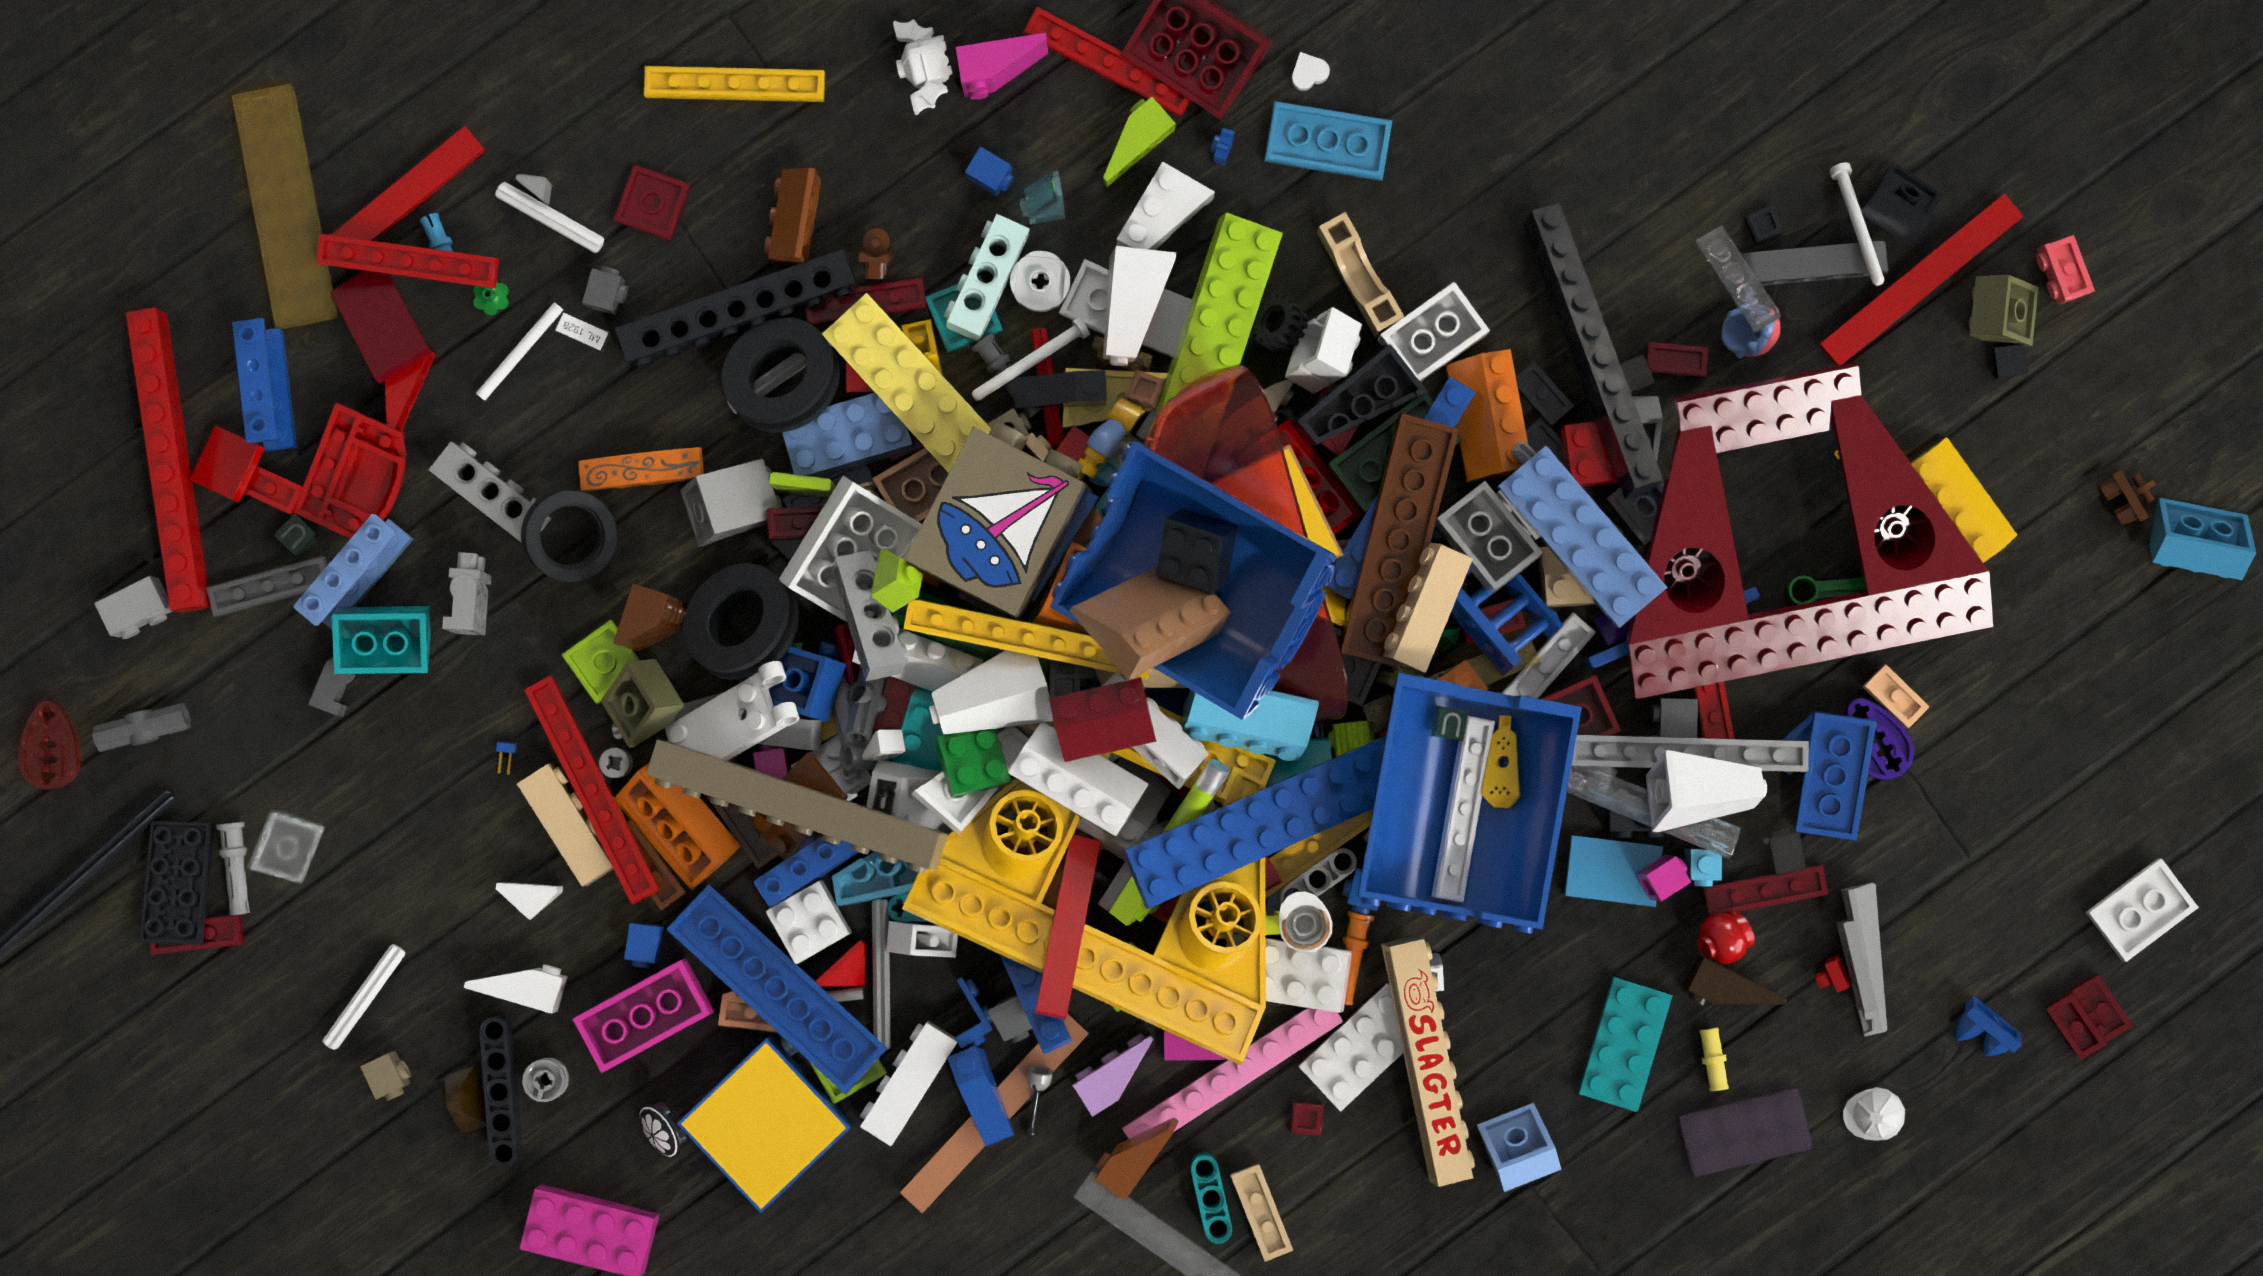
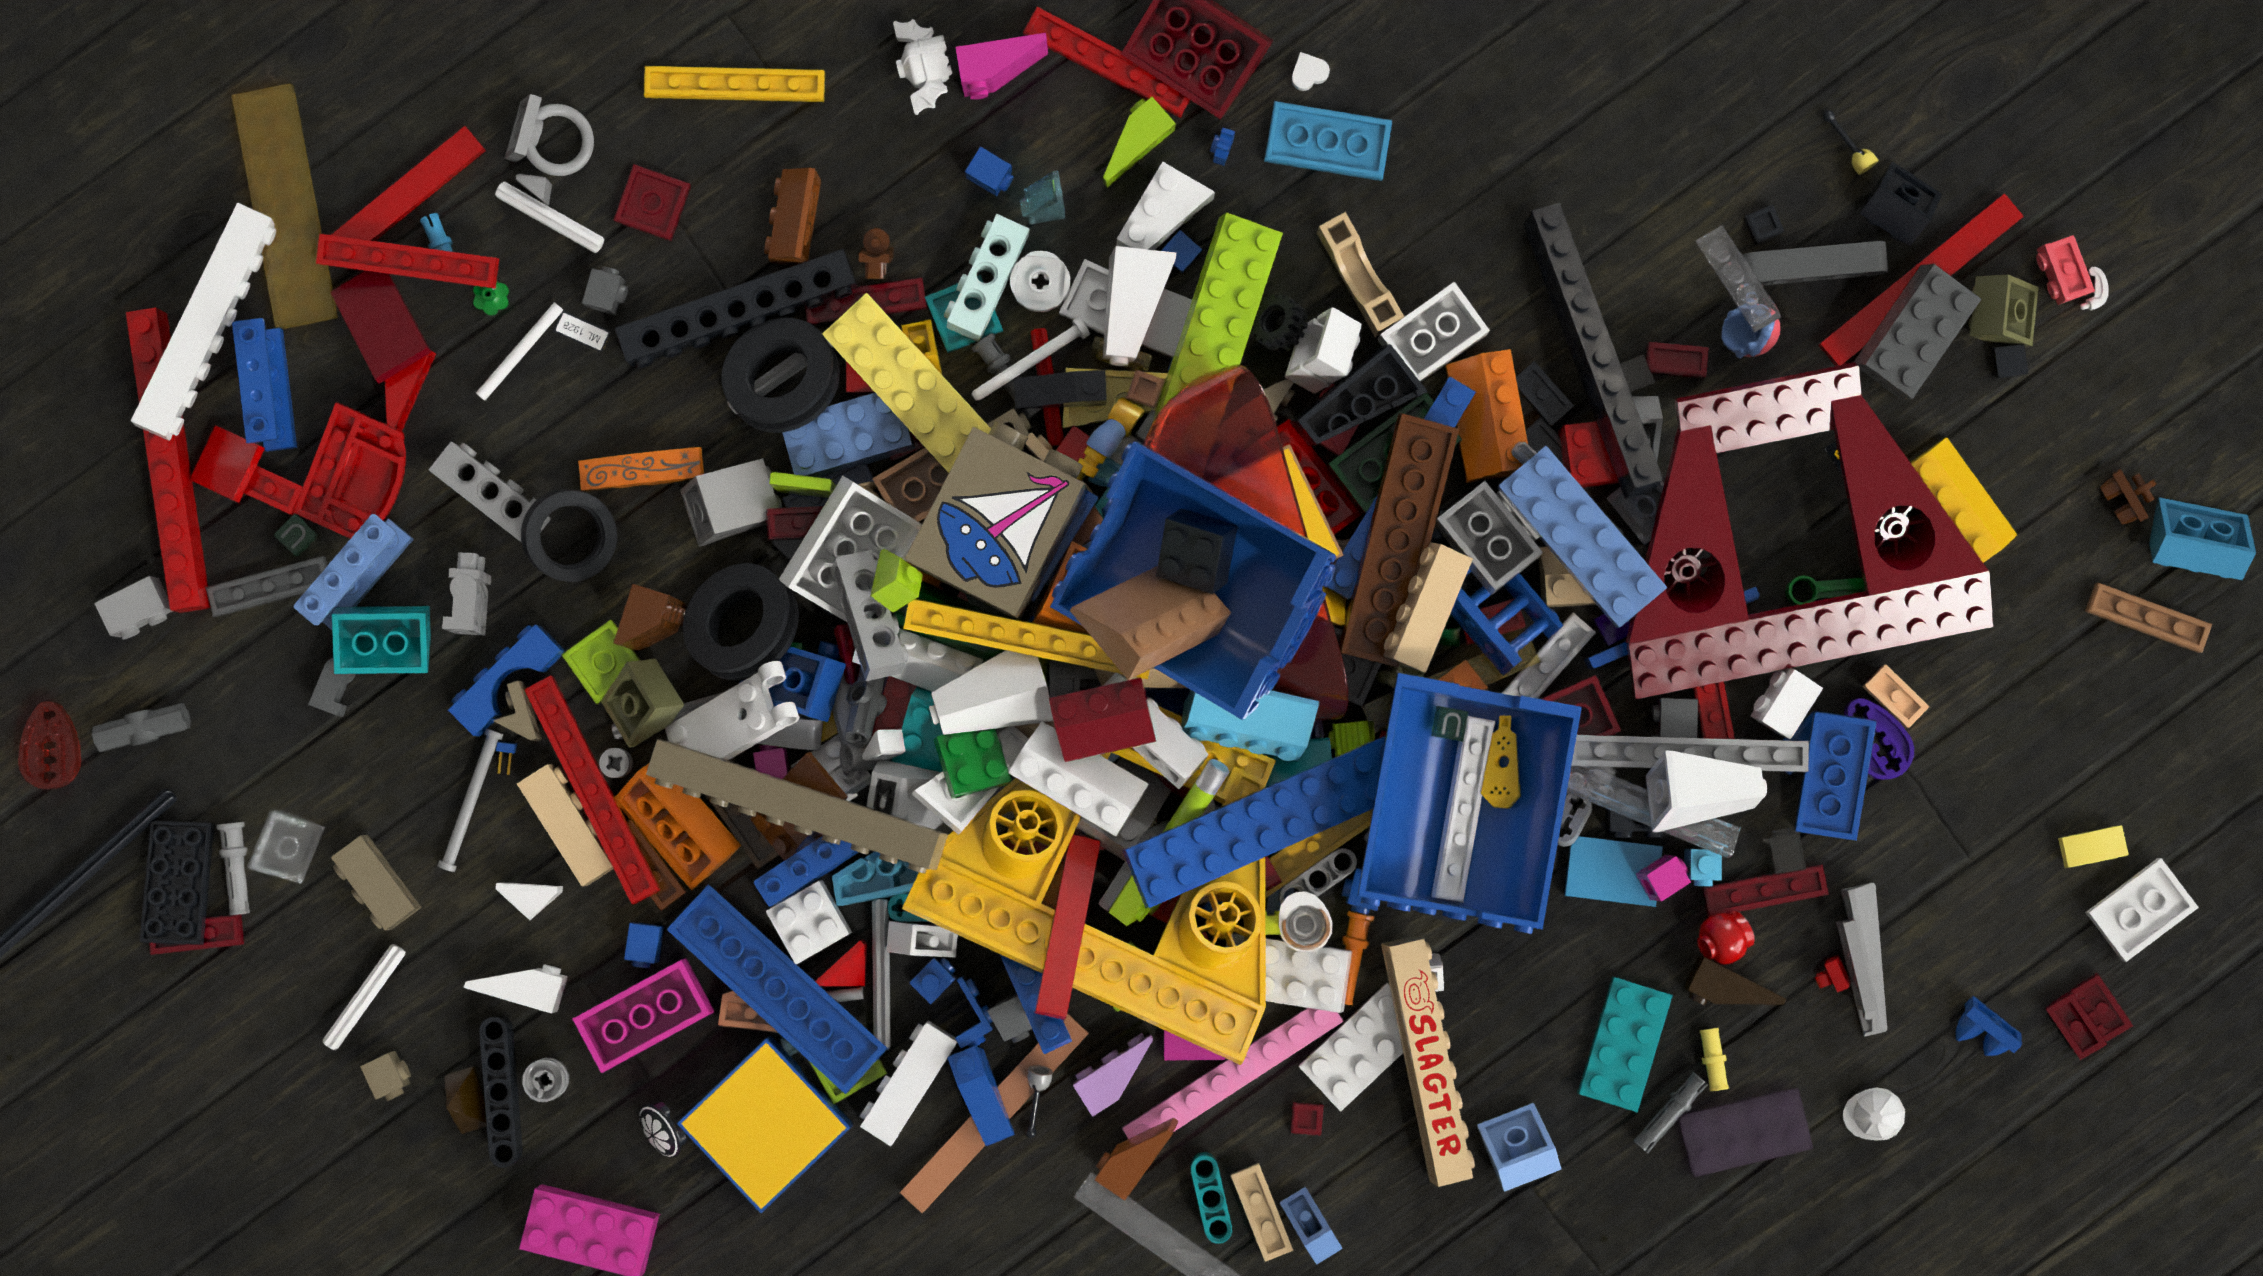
white bar [1829,162,1884,286] -> none
none -> white brick [131,203,277,441]
none -> dark tan brick [331,835,422,931]
none -> light grey bar [437,728,504,872]
none -> blue arch [448,624,566,737]
none -> dark tan slope [493,681,542,741]
none -> light grey tile [505,94,594,176]
none -> blue bracket [910,957,957,1004]
none -> blue tile [1161,230,1202,273]
none -> medium blue slope [1280,1187,1343,1265]
none -> light grey beam [1558,790,1592,847]
none -> dark grey pin [1633,1072,1708,1154]
none -> white brick [1751,668,1823,740]
none -> hinge [1823,110,1879,175]
none -> dark grey brick [1853,264,1981,399]
none -> light yellow slope [2058,825,2128,868]
none -> white piece [2080,267,2108,310]
none -> medium nougat tile [2085,583,2212,653]

